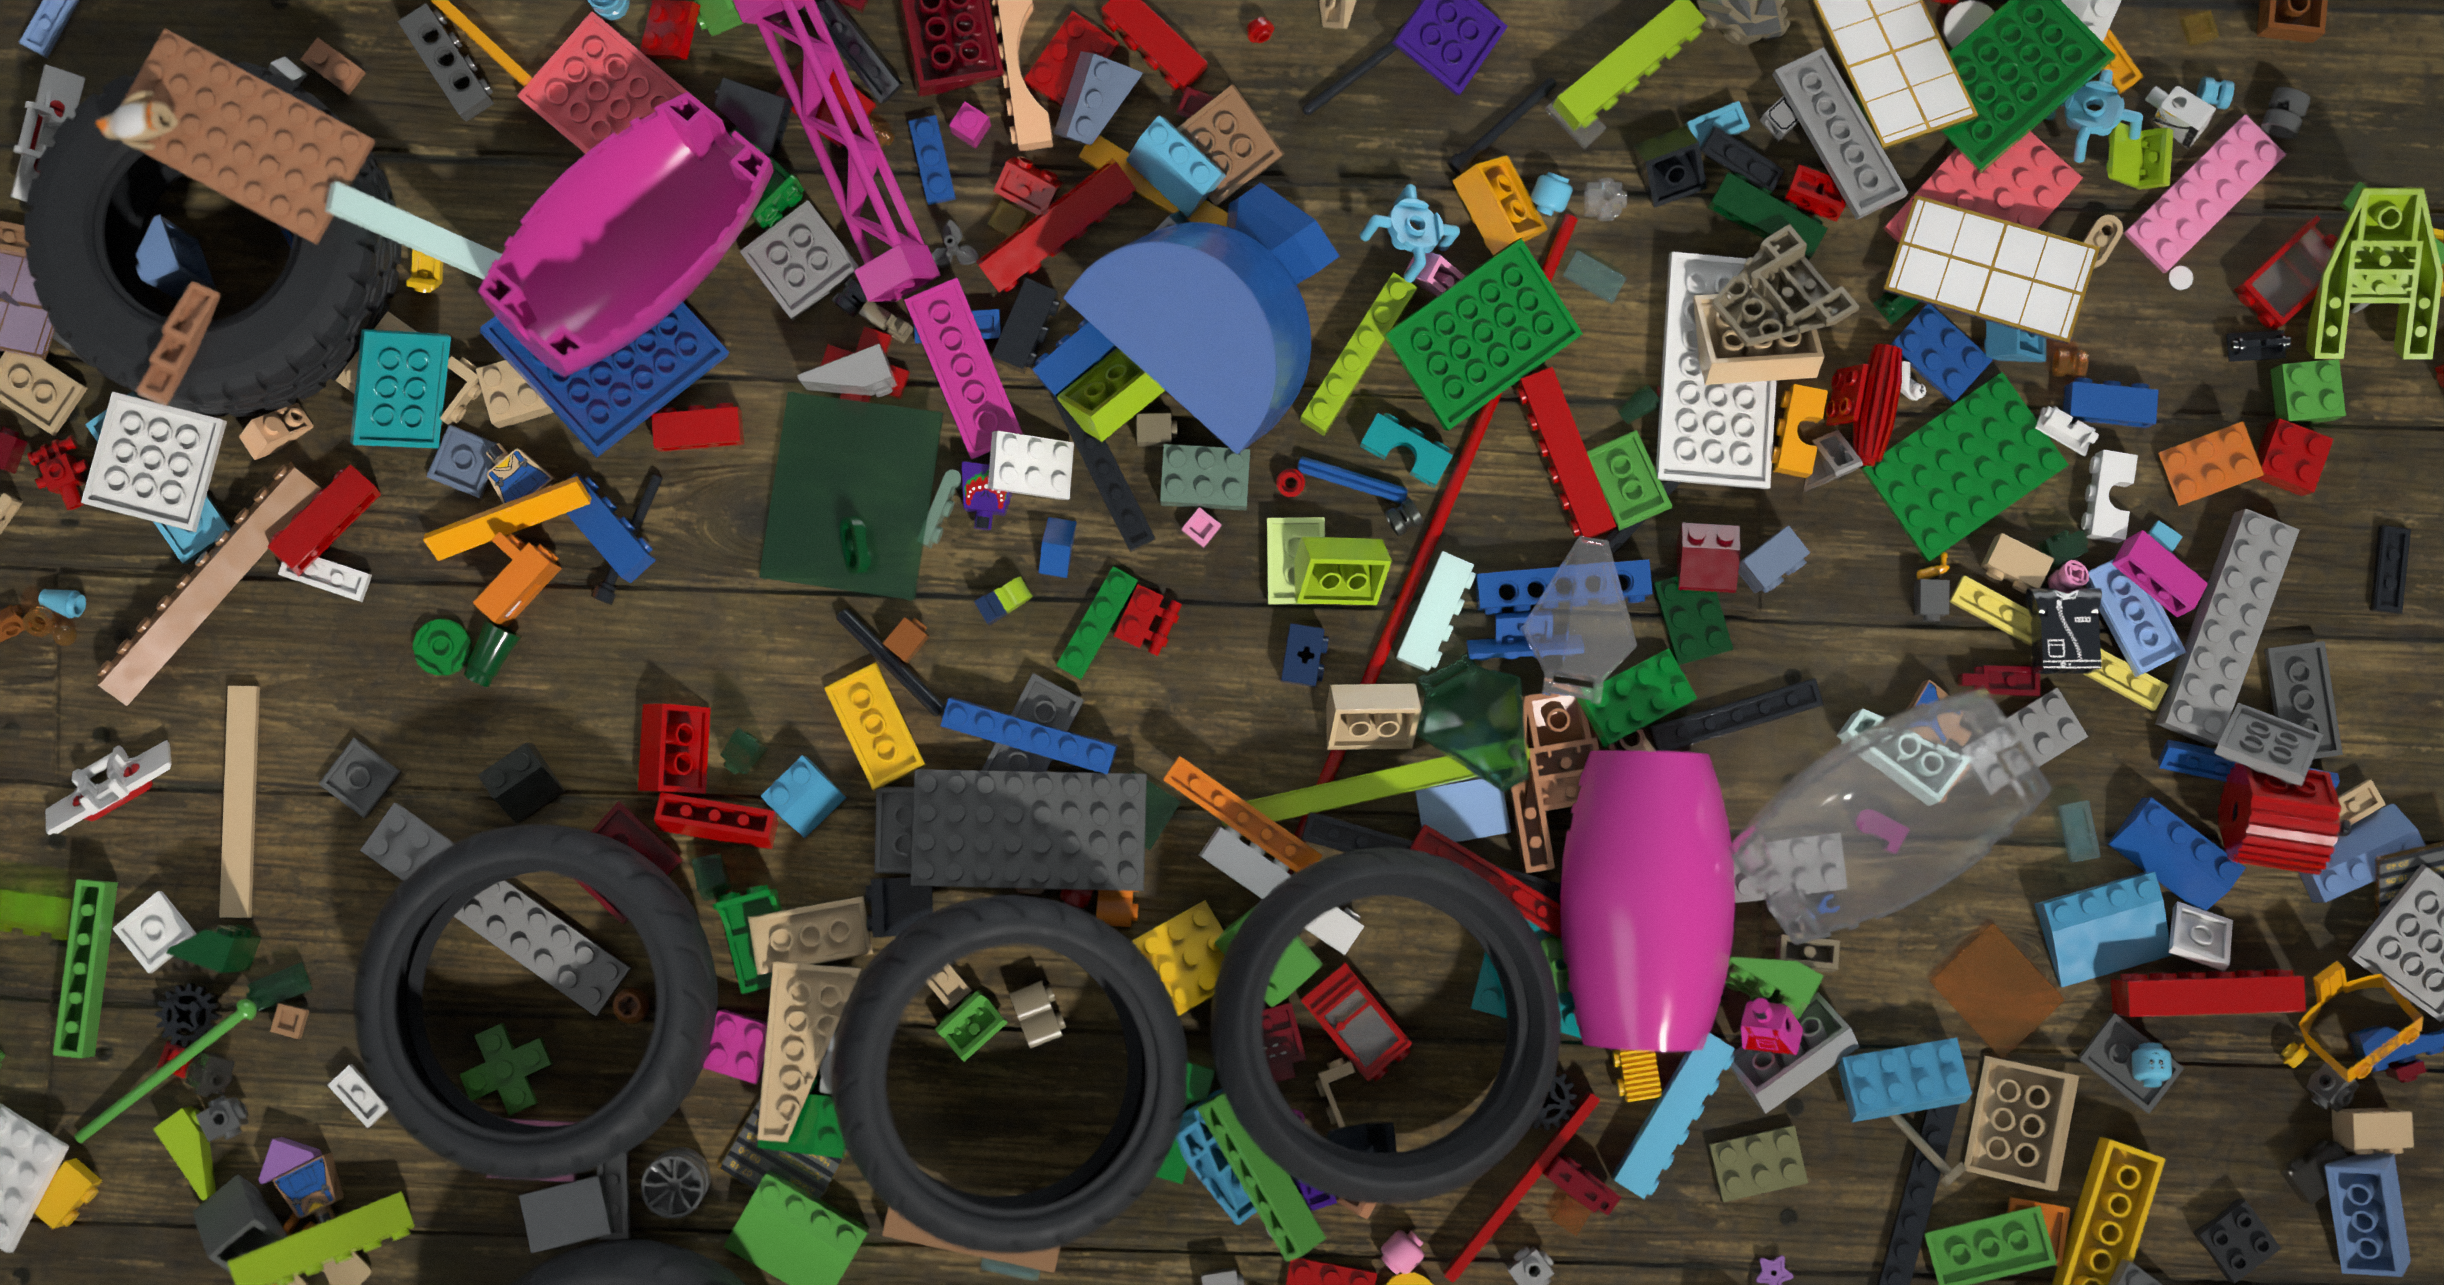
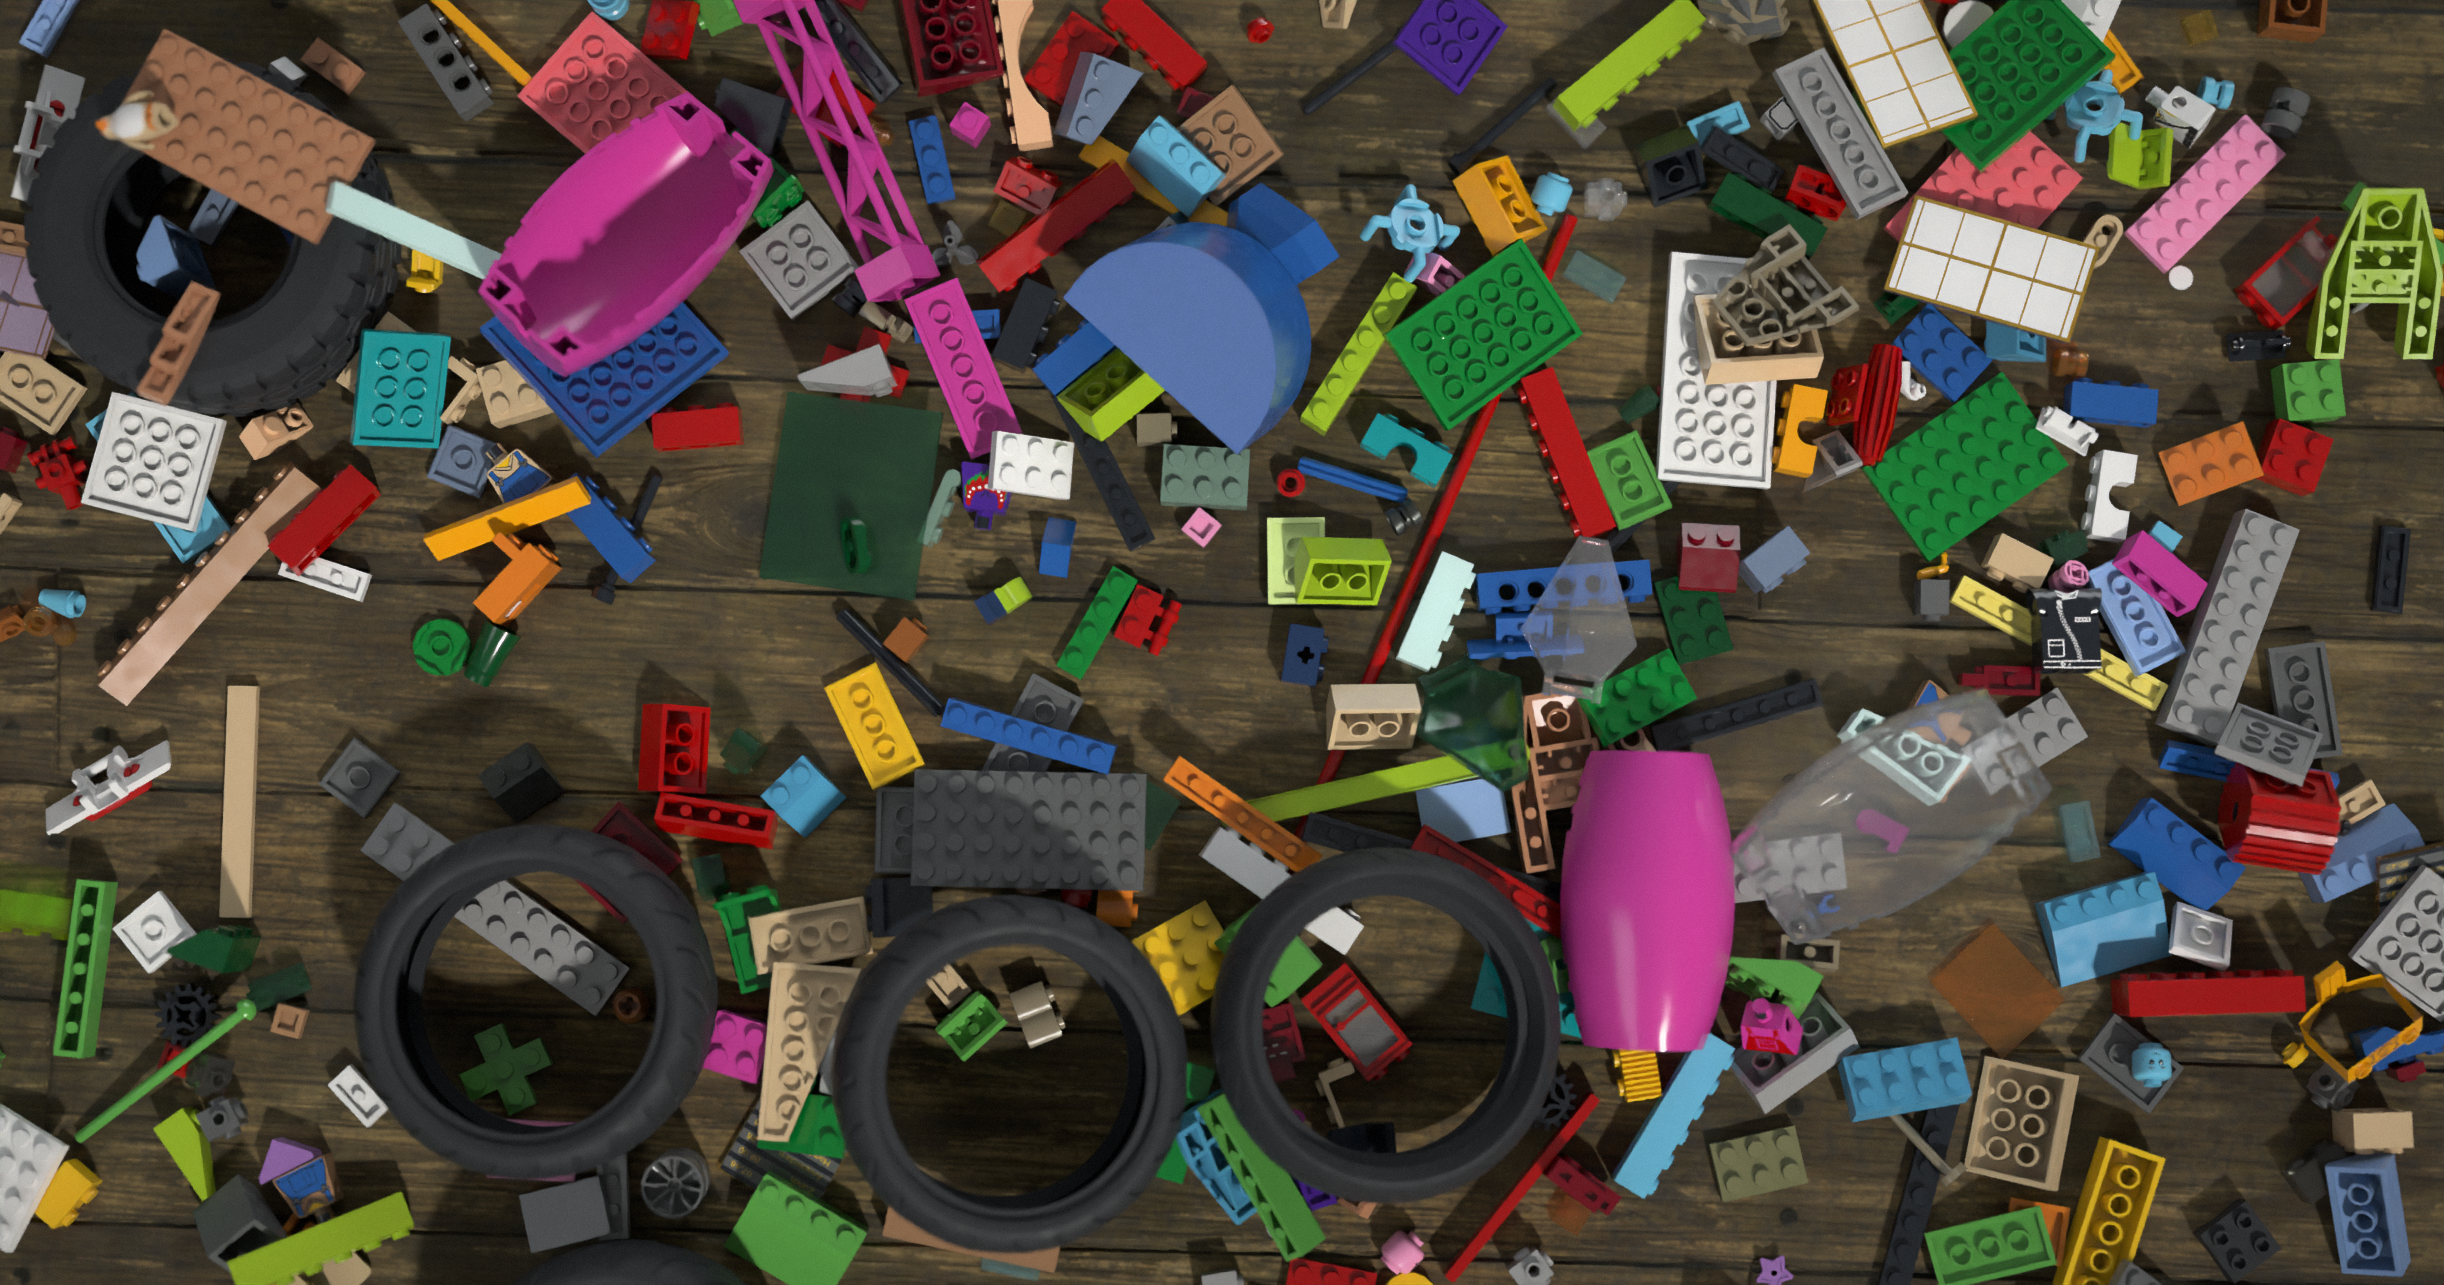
none -> sand blue plate [187,189,239,248]

